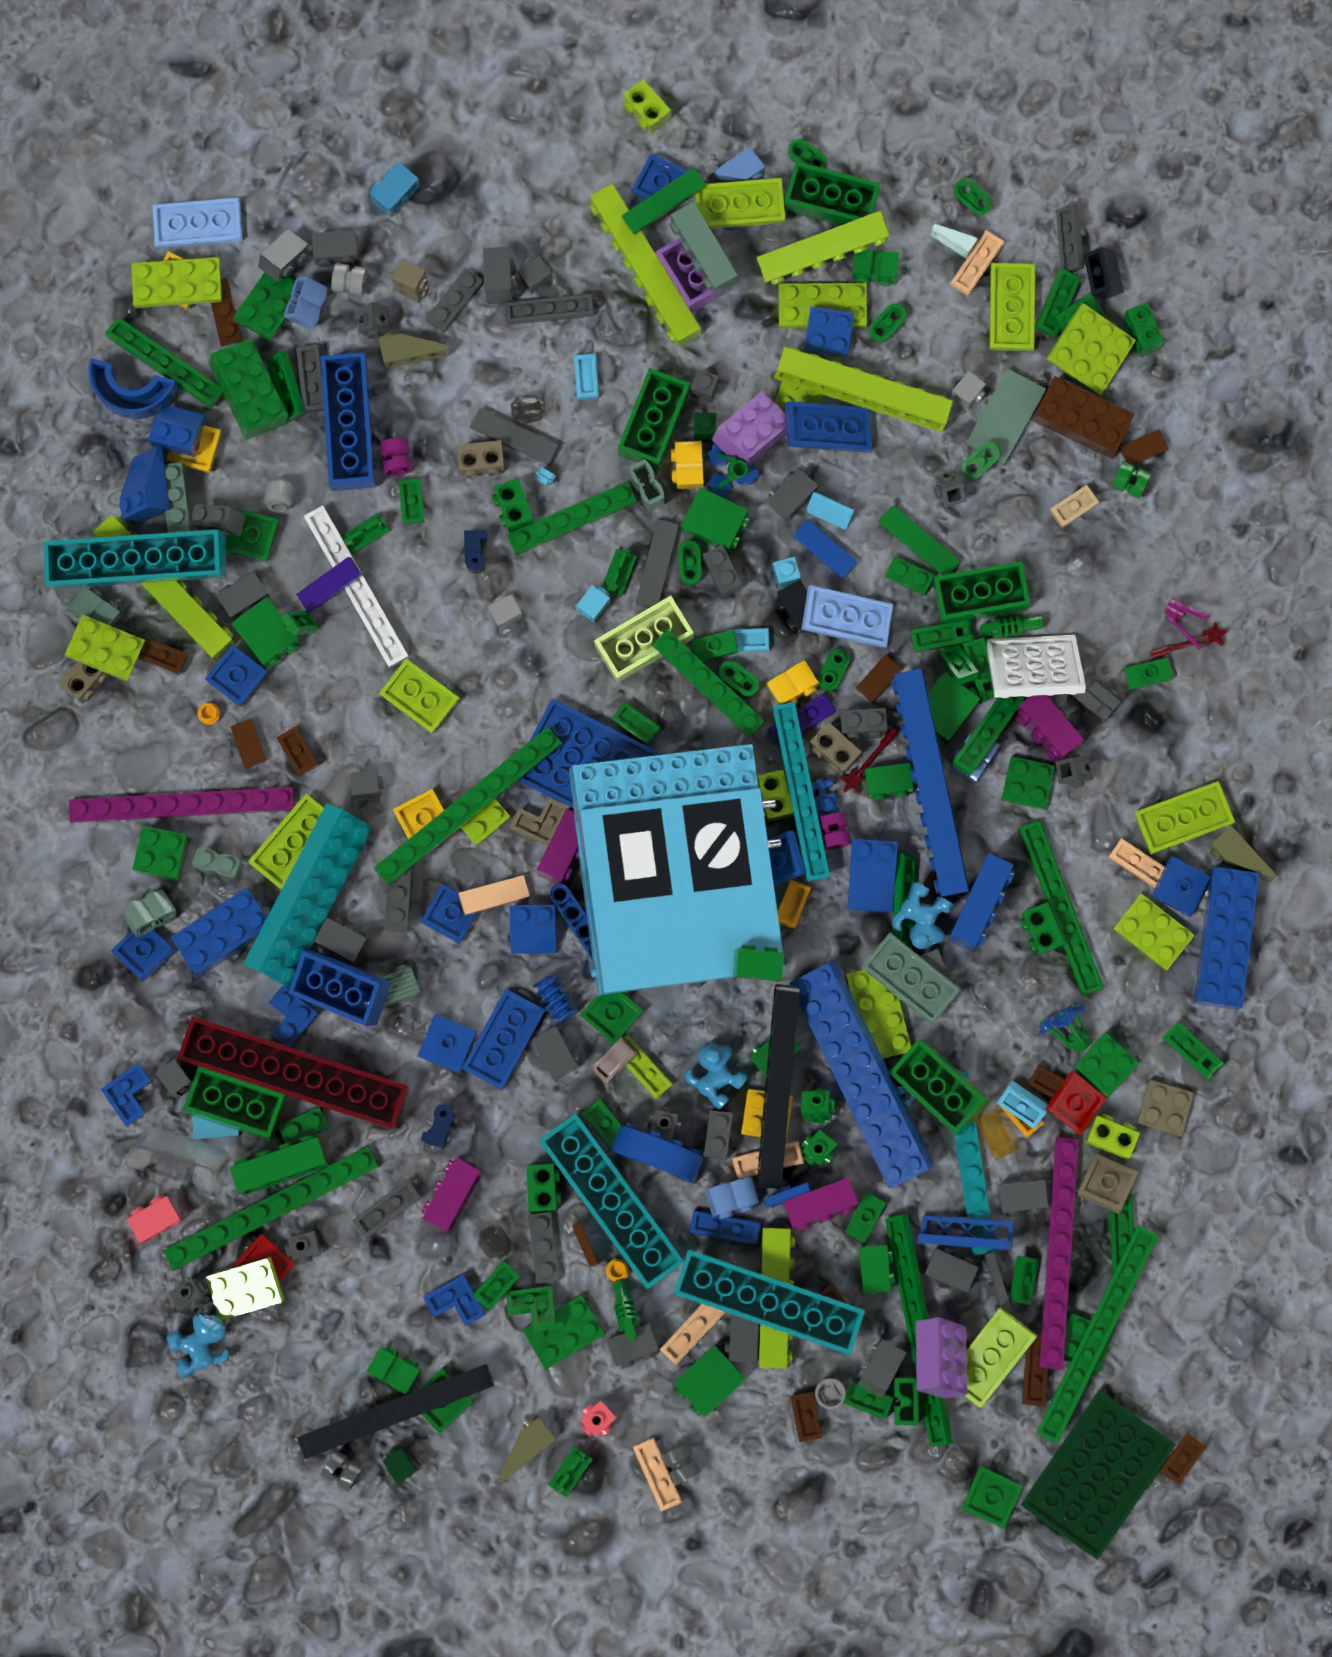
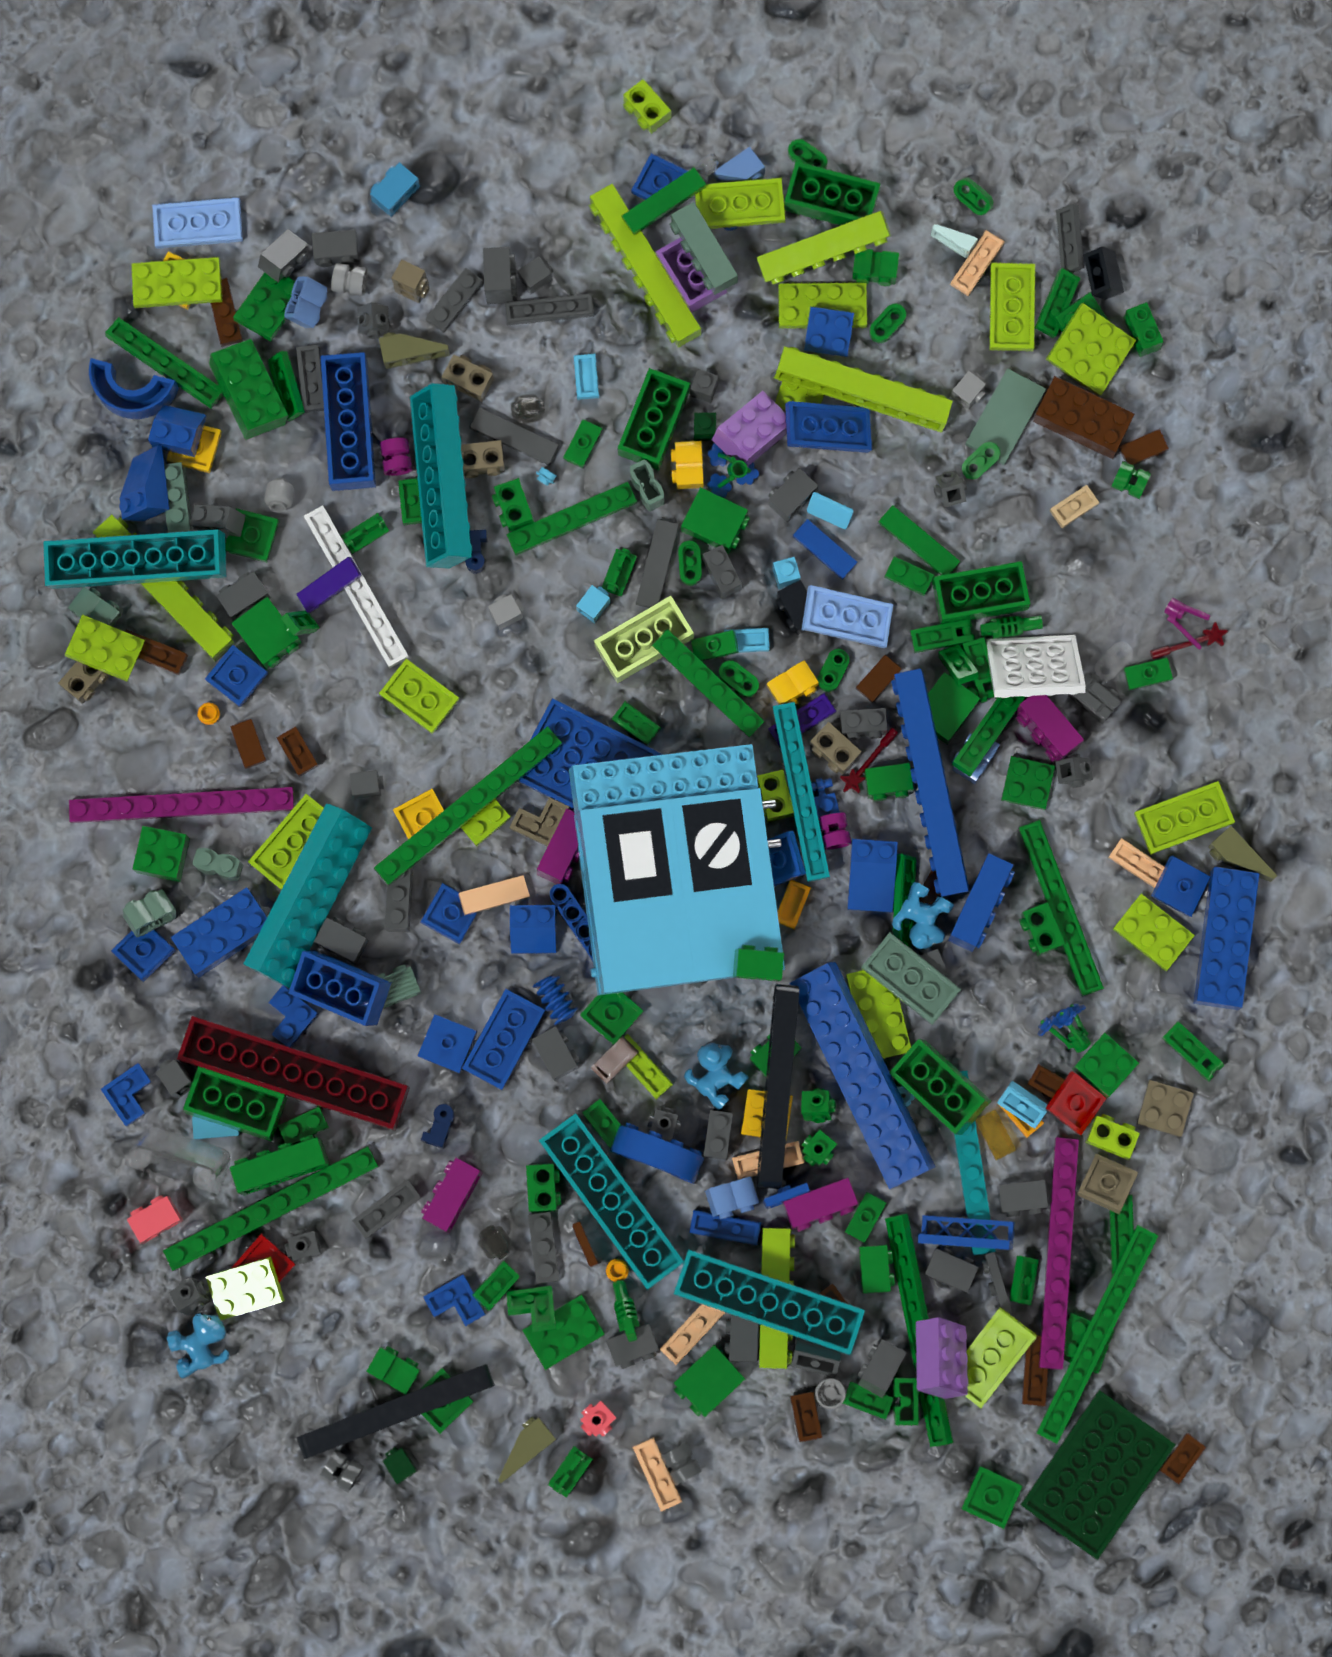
none -> teal brick [410,383,472,569]
none -> dark tan brick [442,354,494,402]
none -> green plate [563,419,603,469]
none -> dark grey brick [791,1337,842,1378]

